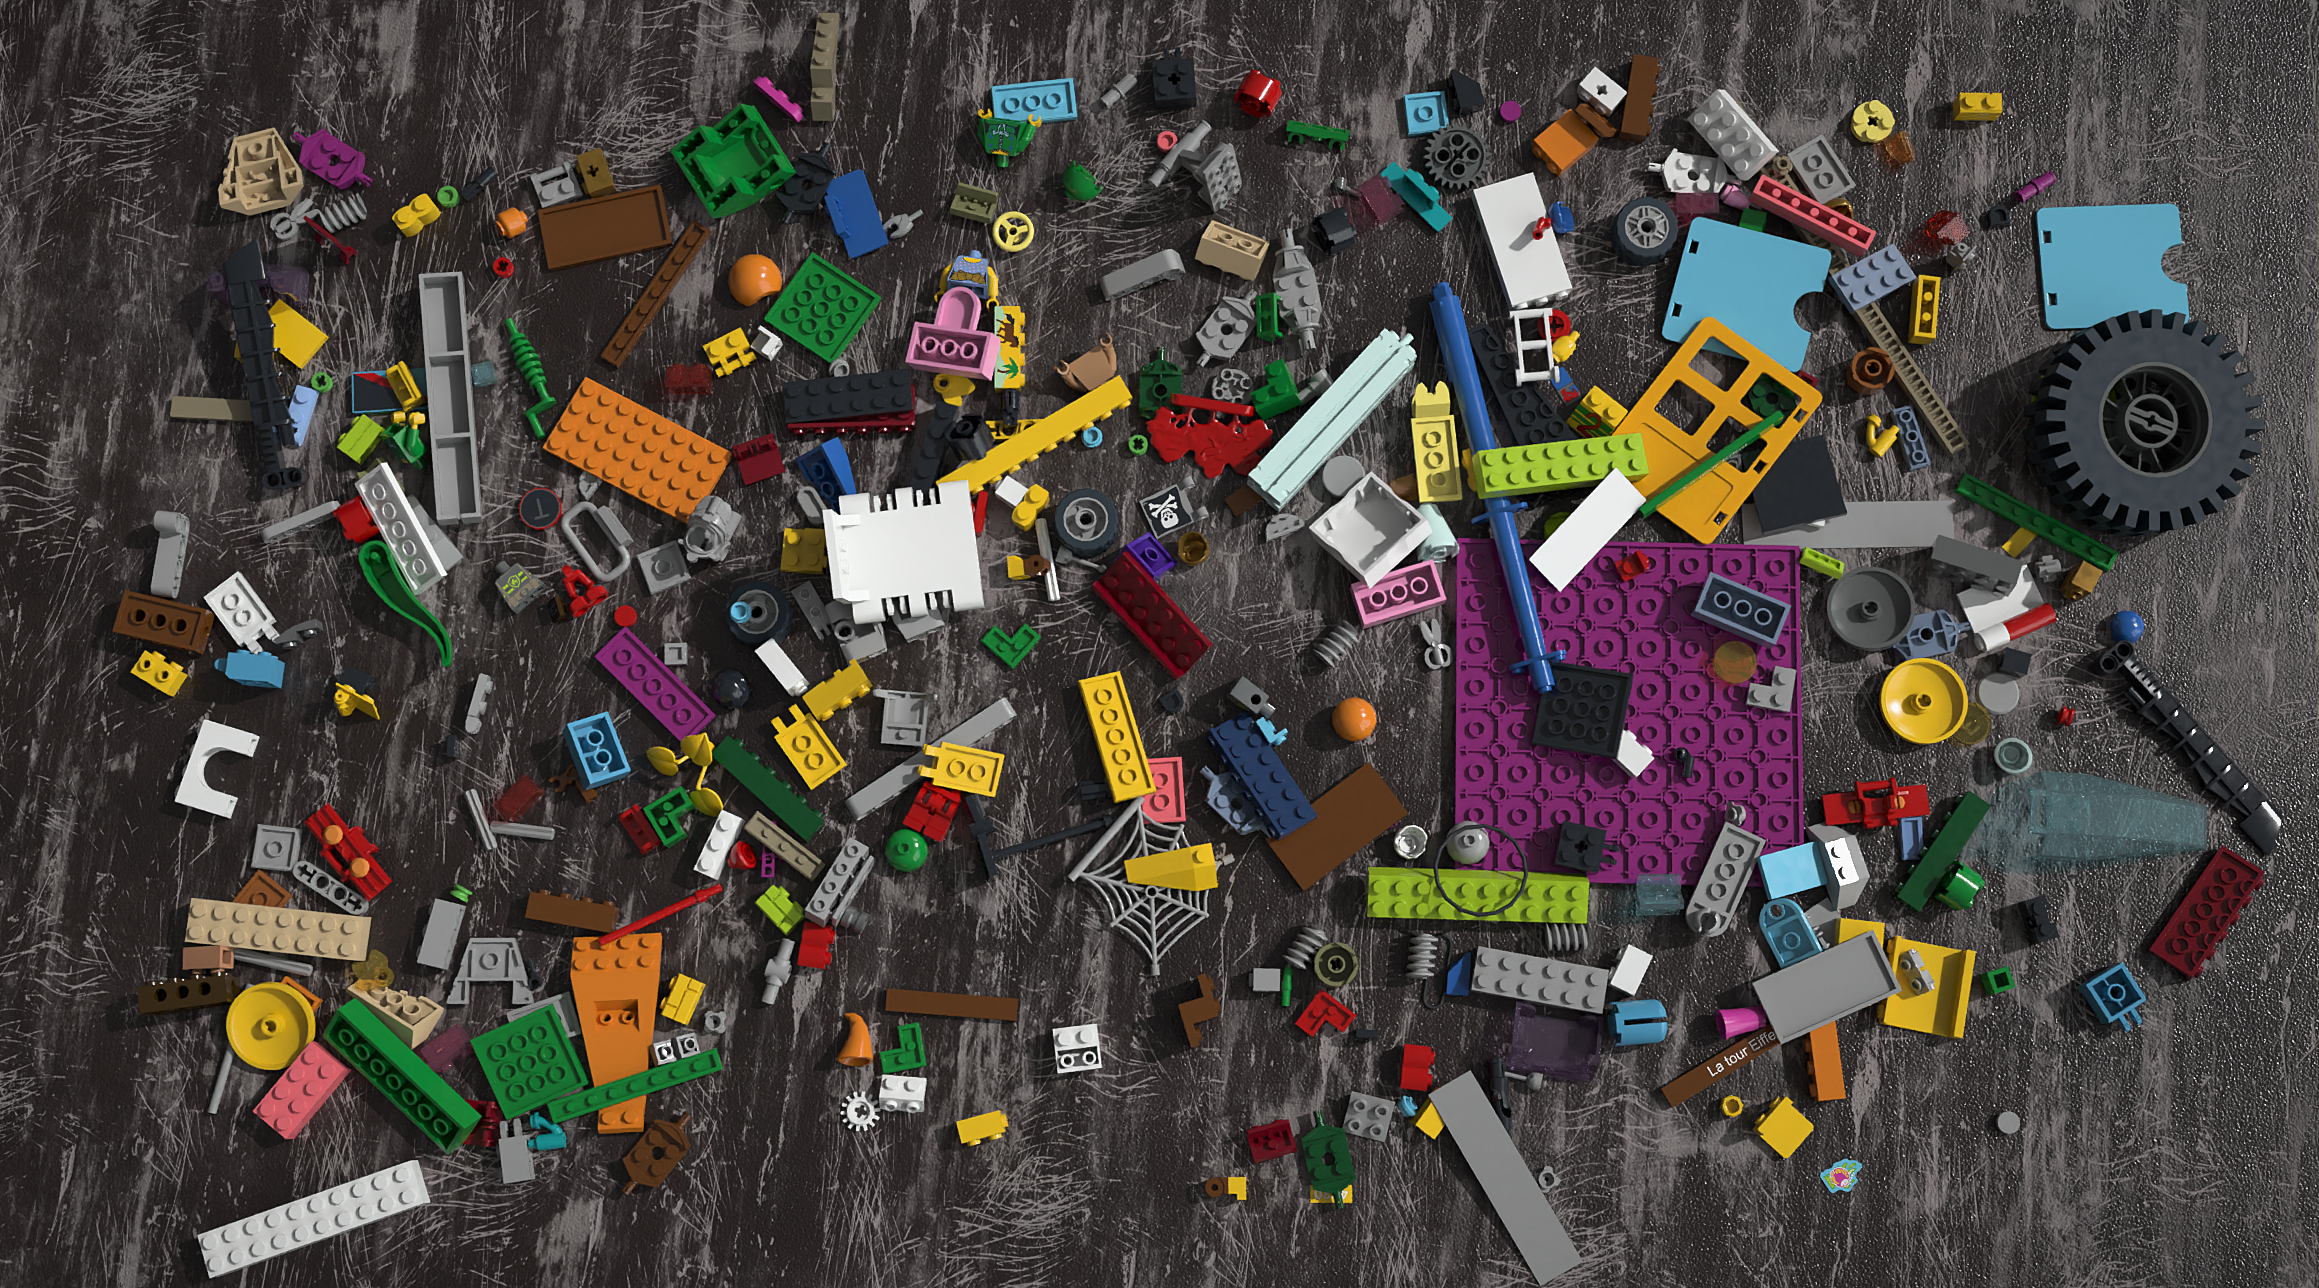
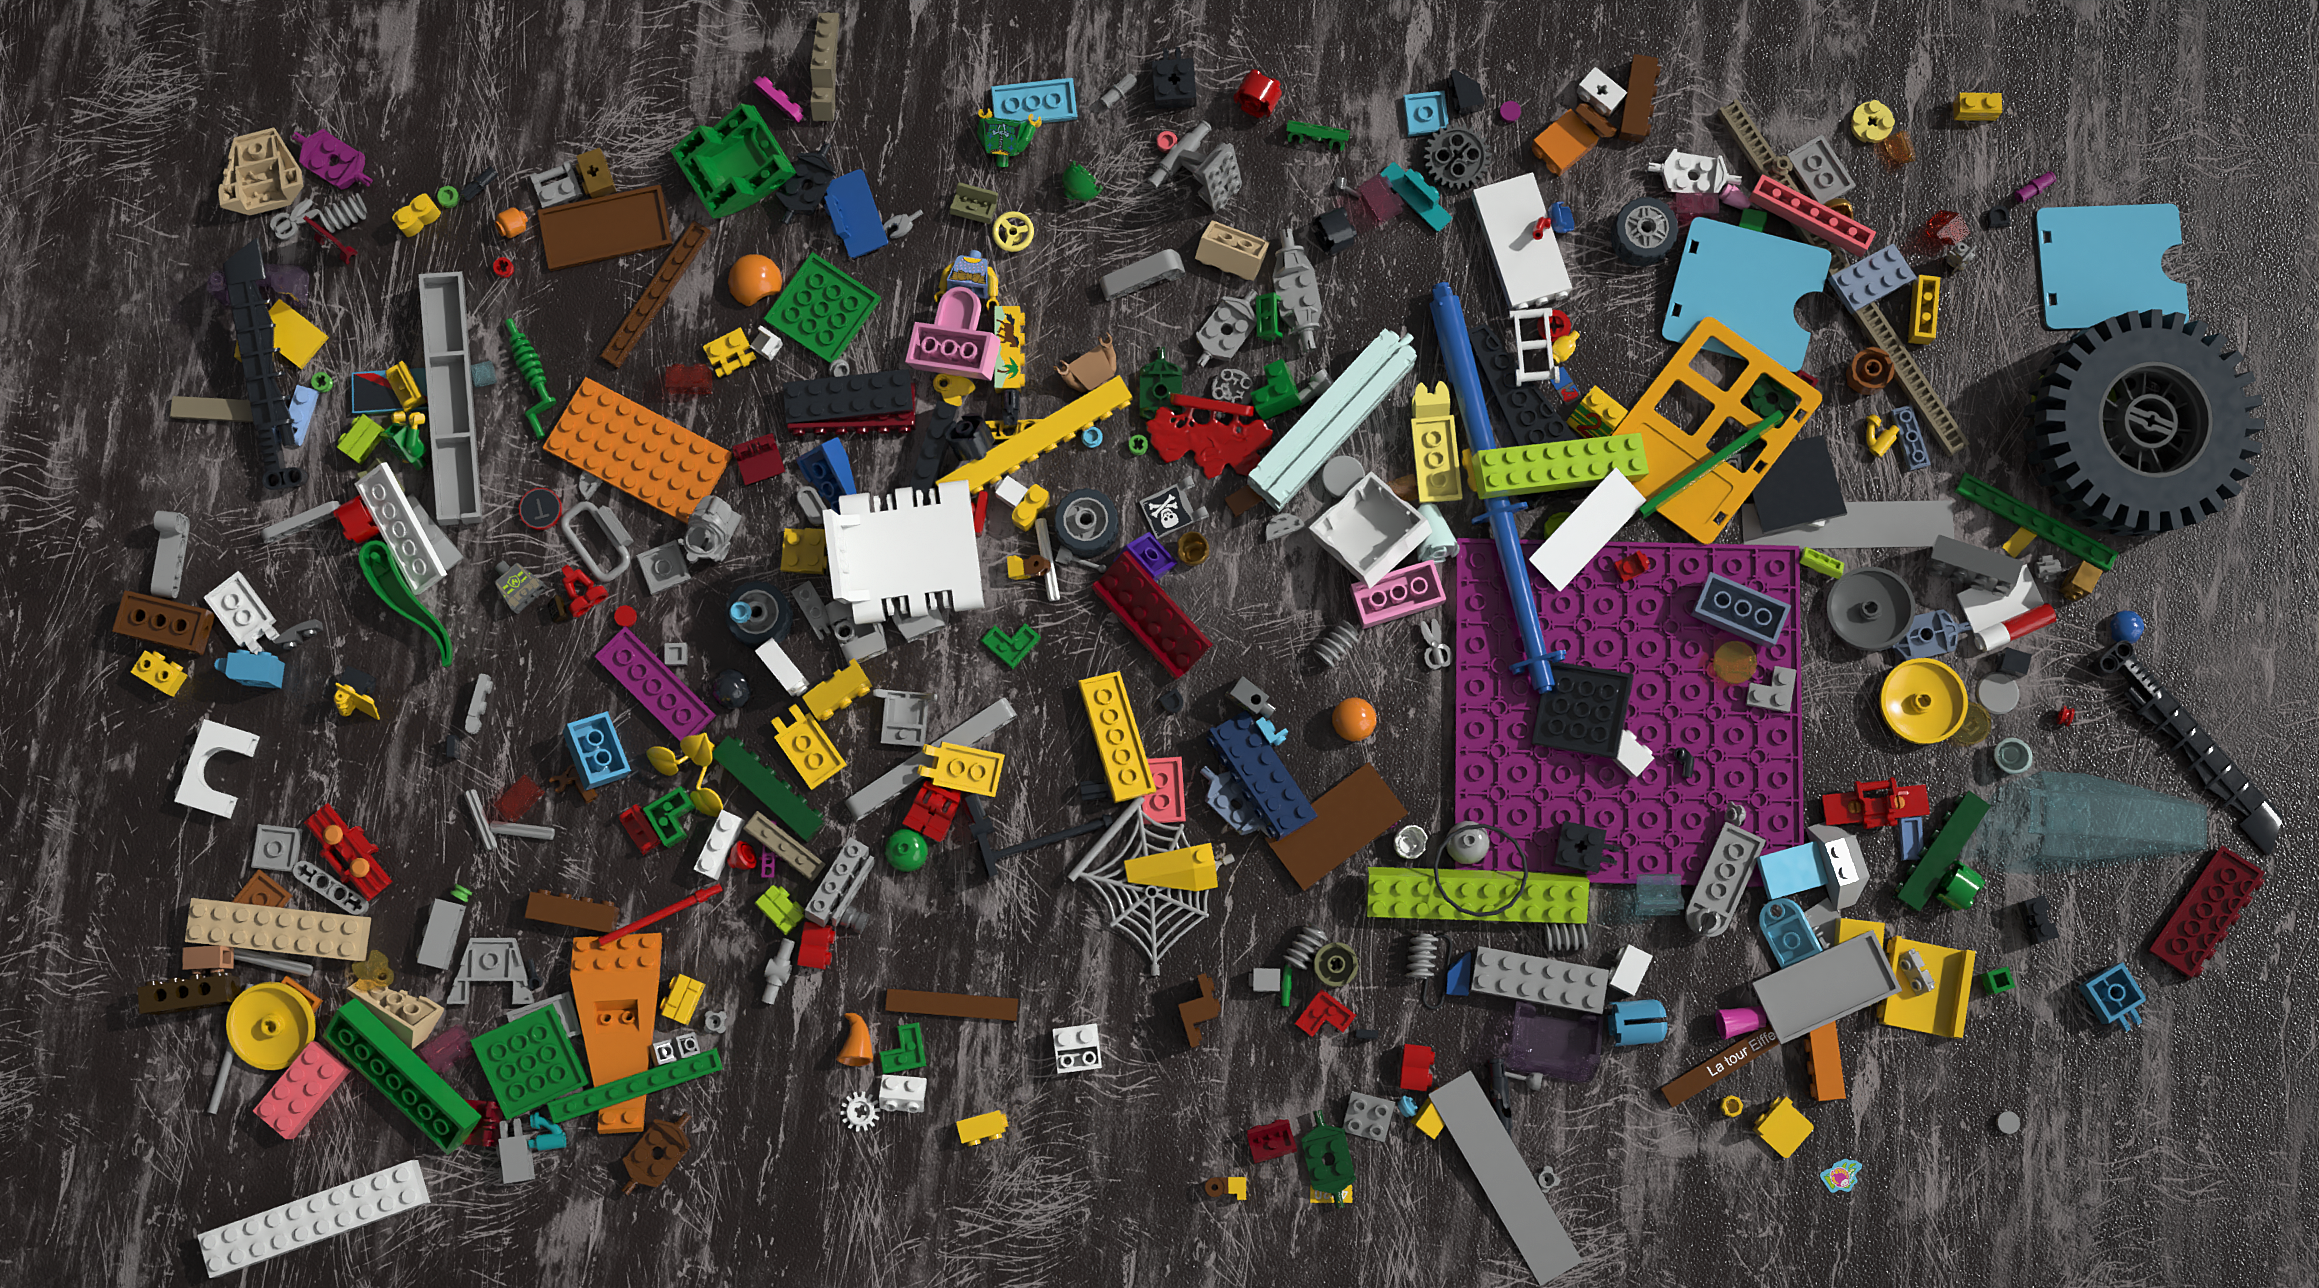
white brick [1687,89,1779,180] -> none

